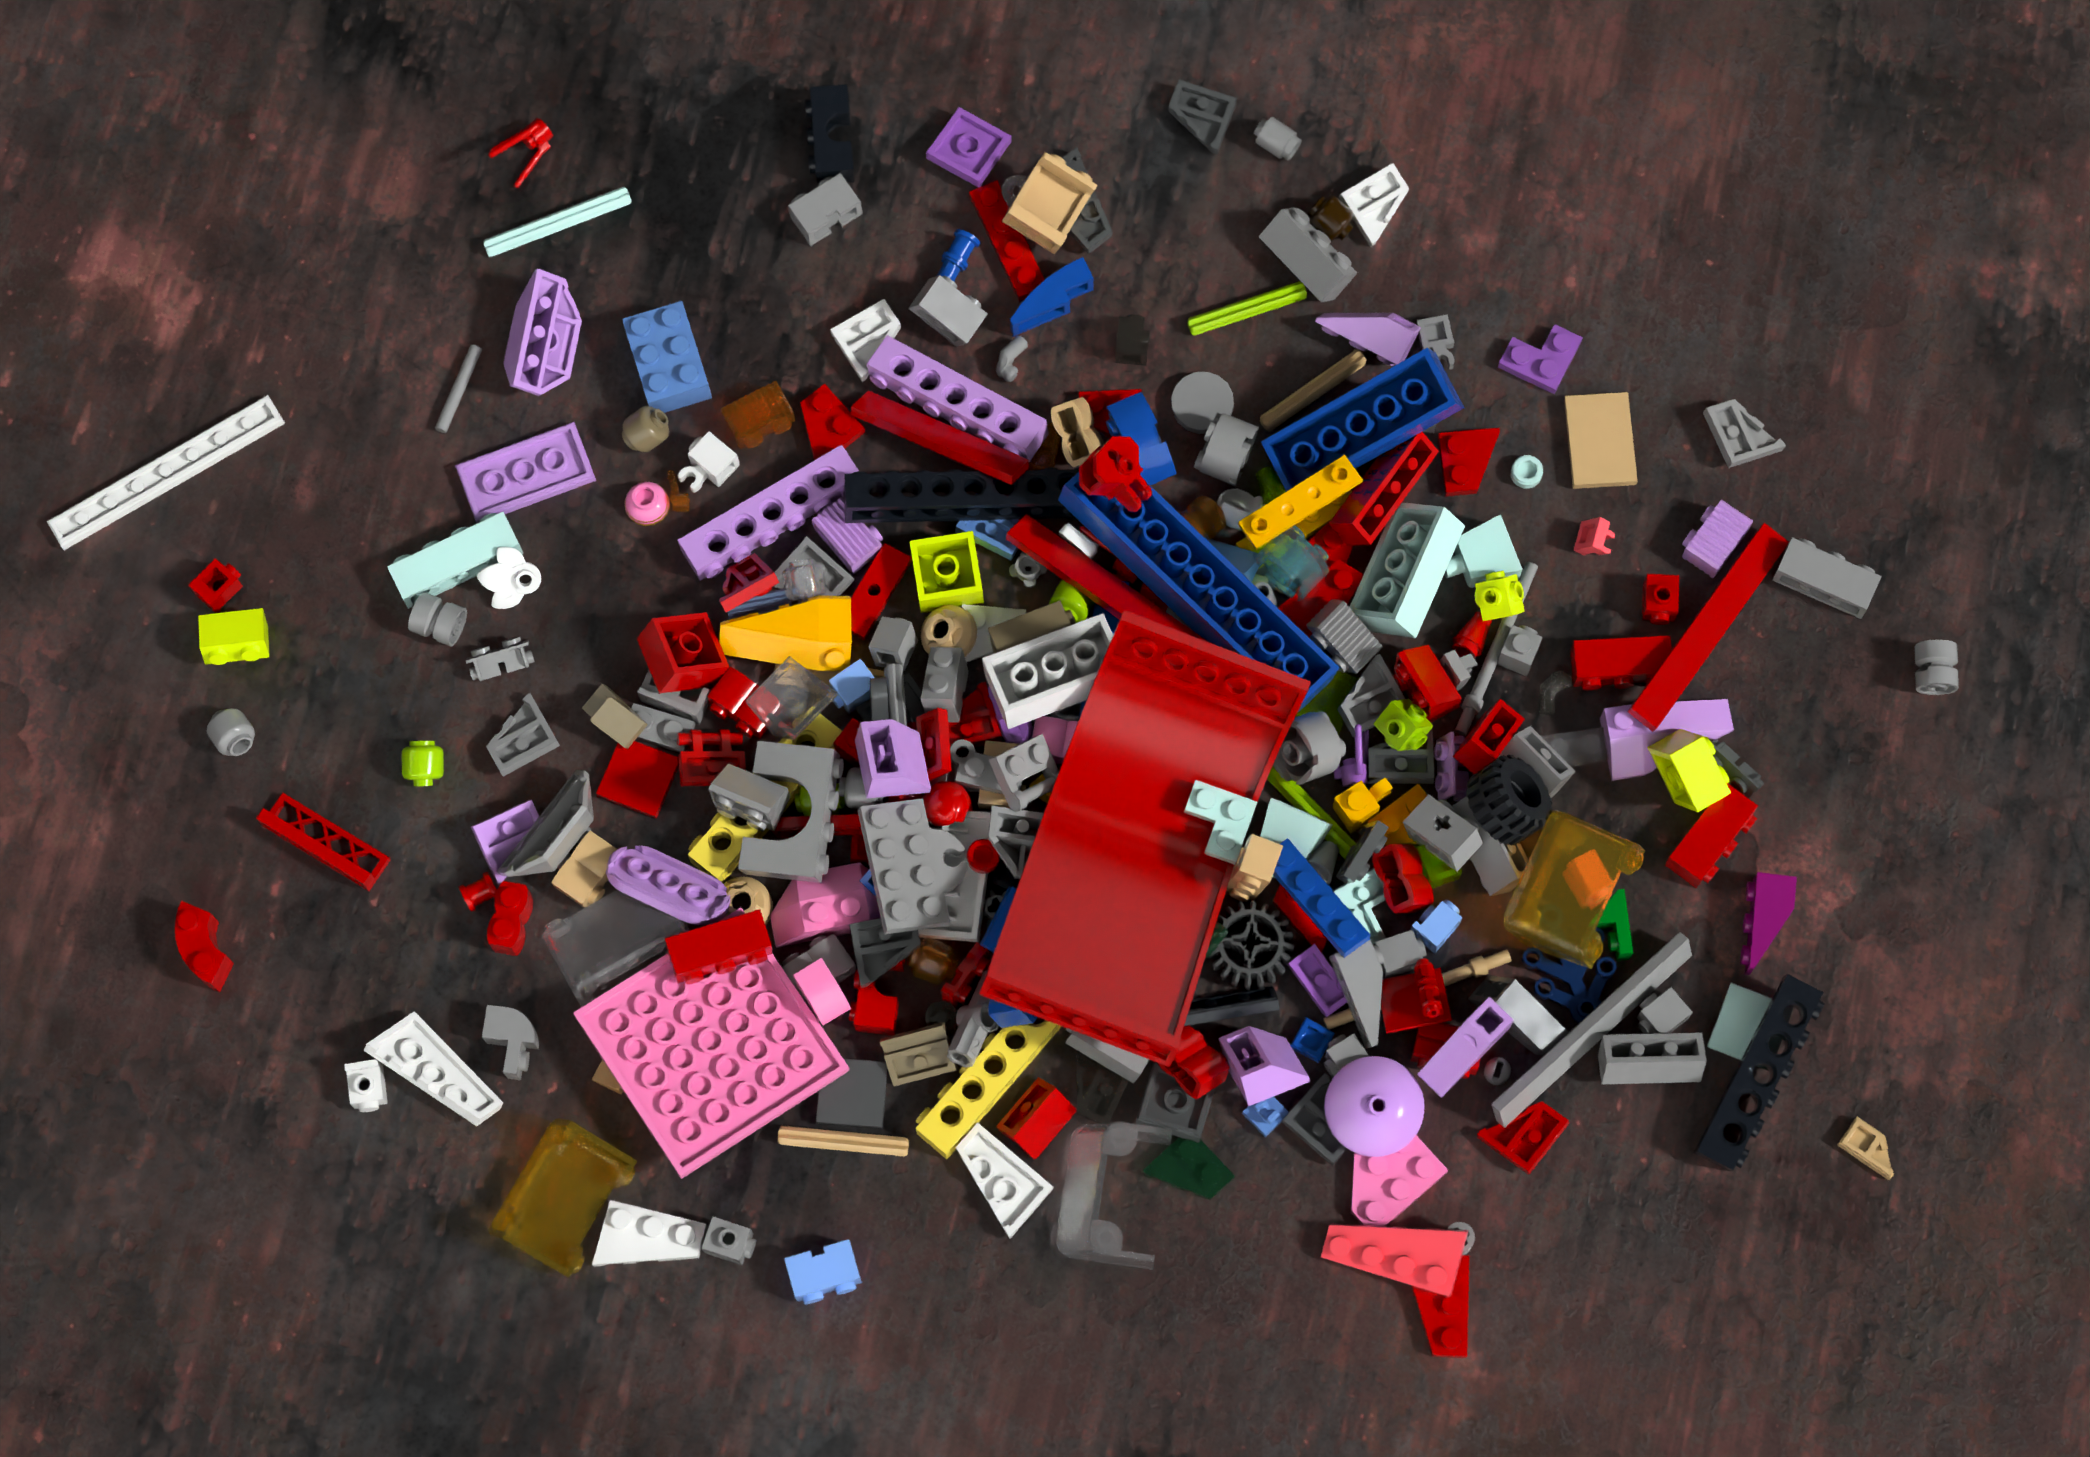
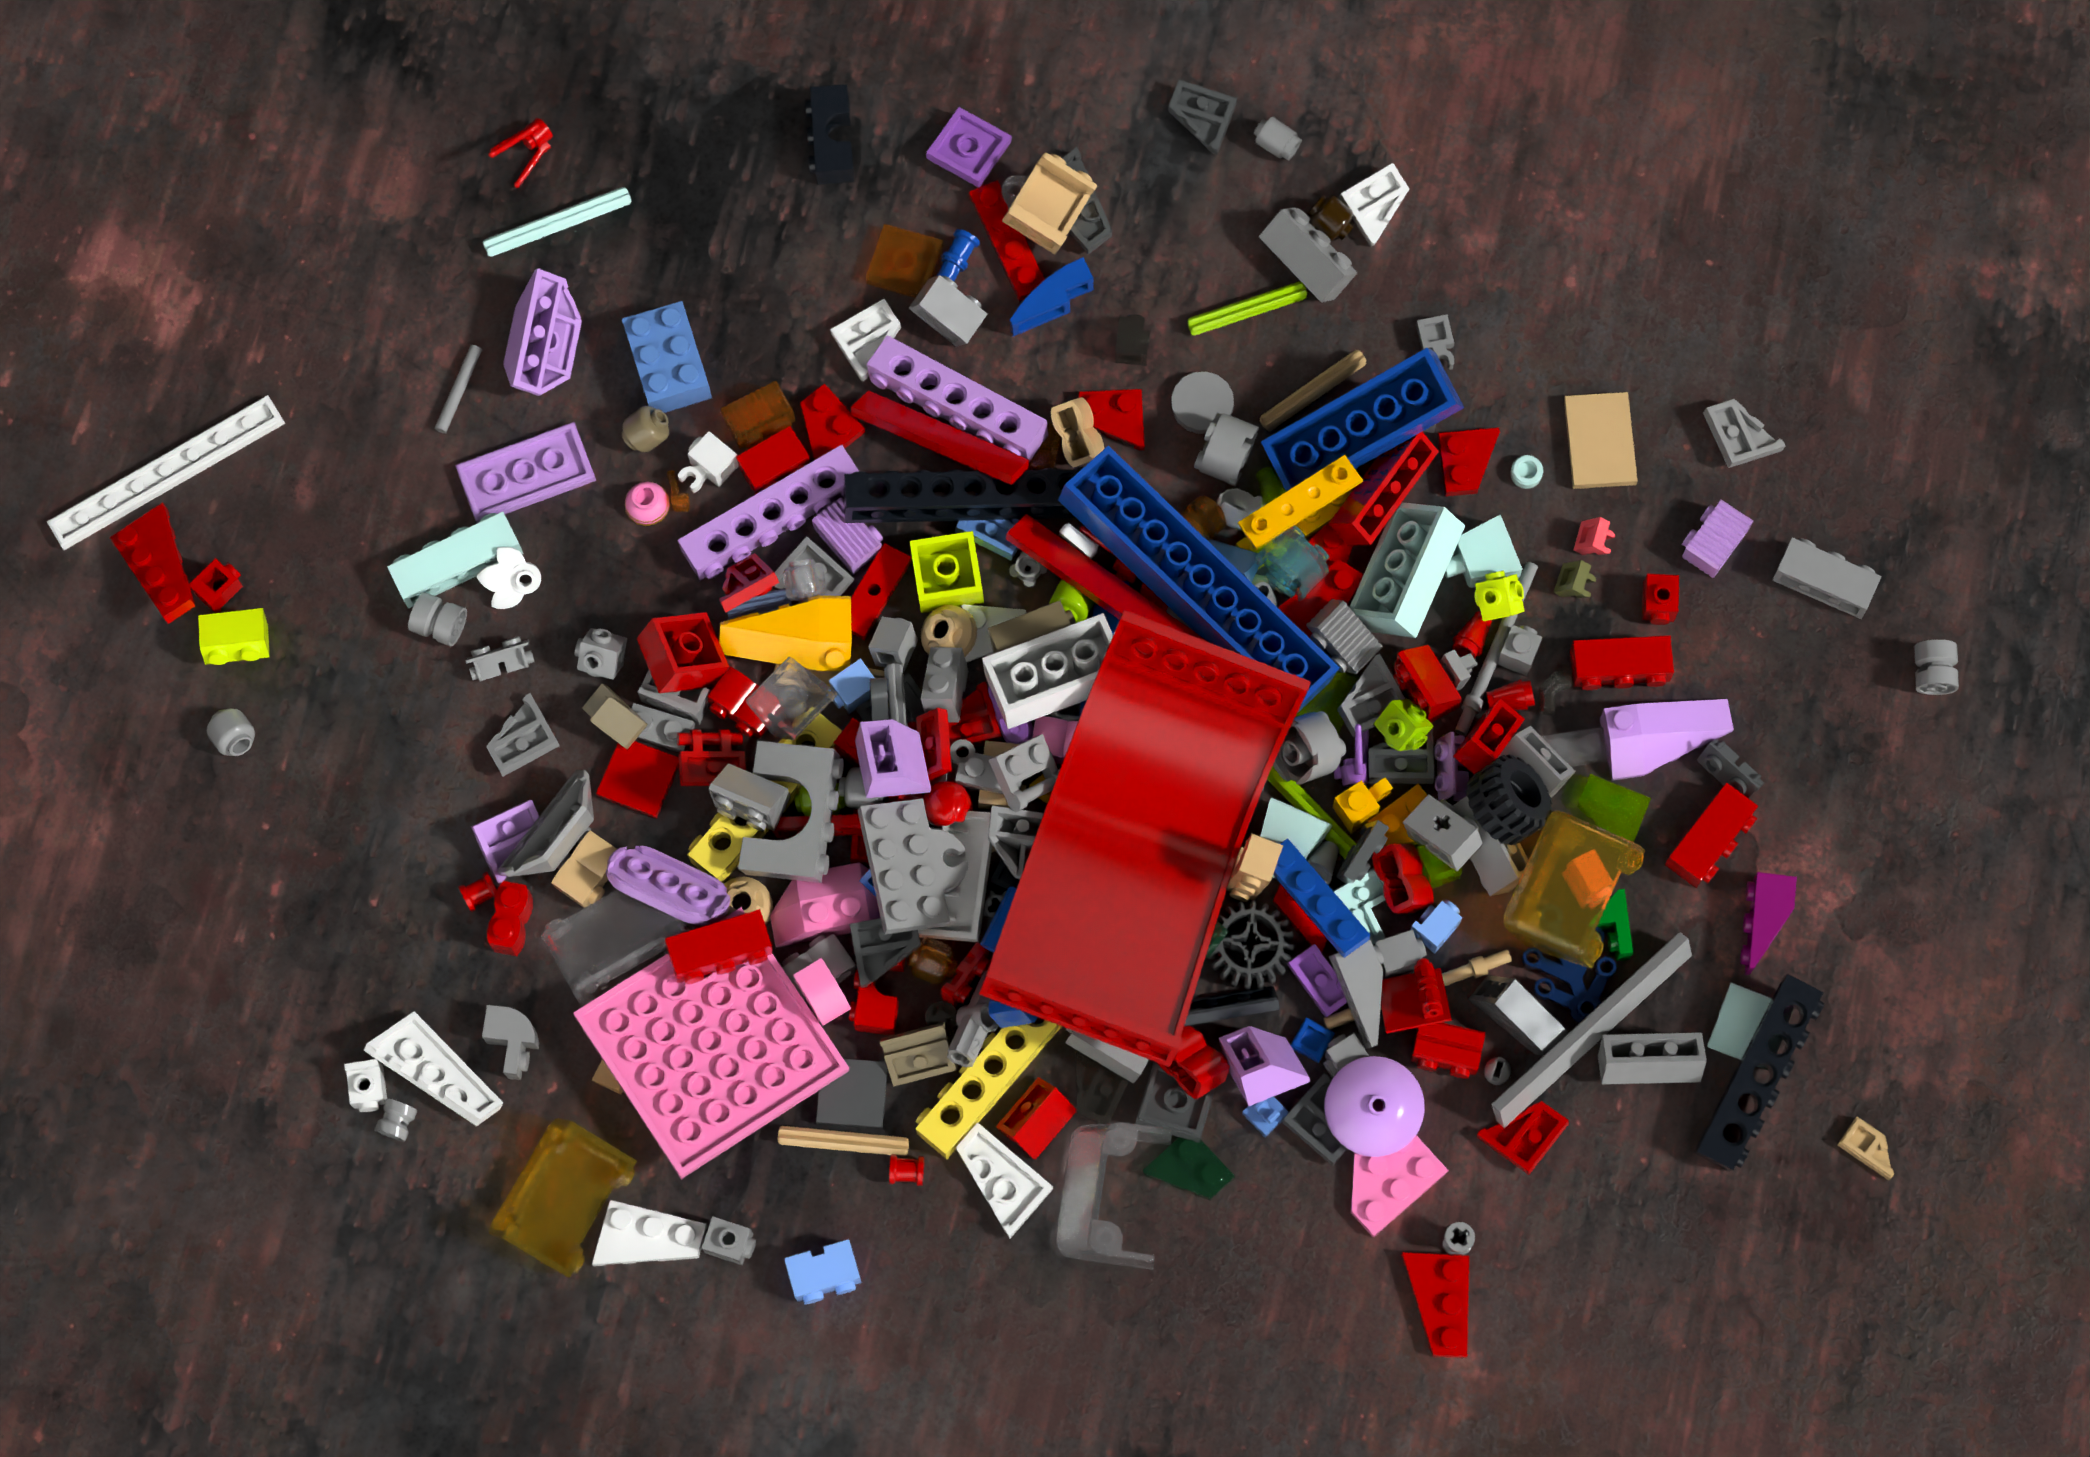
red brick [175,901,234,993] -> none
red fence [256,792,391,892] -> none
lime head [401,741,444,786] -> none
light grey brick [788,173,863,246] -> none
red tile [967,839,1000,874] -> none
light grey arm [996,335,1028,382] -> none
red hinge [1079,436,1153,513] -> none
blue brick [1106,392,1176,486] -> none
light aqua plate [1184,780,1257,865] -> none
lavender slope [1315,313,1421,366] -> none
coral wing [1321,1224,1469,1297] -> none
lavender slope [1417,997,1514,1098] -> none
medium lavender plate [1498,324,1583,394] -> none
red tile [1627,522,1789,732] -> none
light grey brick [1637,987,1693,1034] -> none
neon yellow brick [1647,729,1731,812] -> none
none -> red wing [109,502,195,624]
none -> light grey wheel [374,1099,417,1142]
none -> light grey brick [574,628,627,679]
none -> red brick [736,426,811,495]
none -> clear orange tile [865,224,944,298]
none -> red bush [889,1154,925,1186]
none -> red cone [1486,678,1535,710]
none -> olive tile [1554,560,1596,598]
none -> clear neon green wing [1577,774,1651,857]

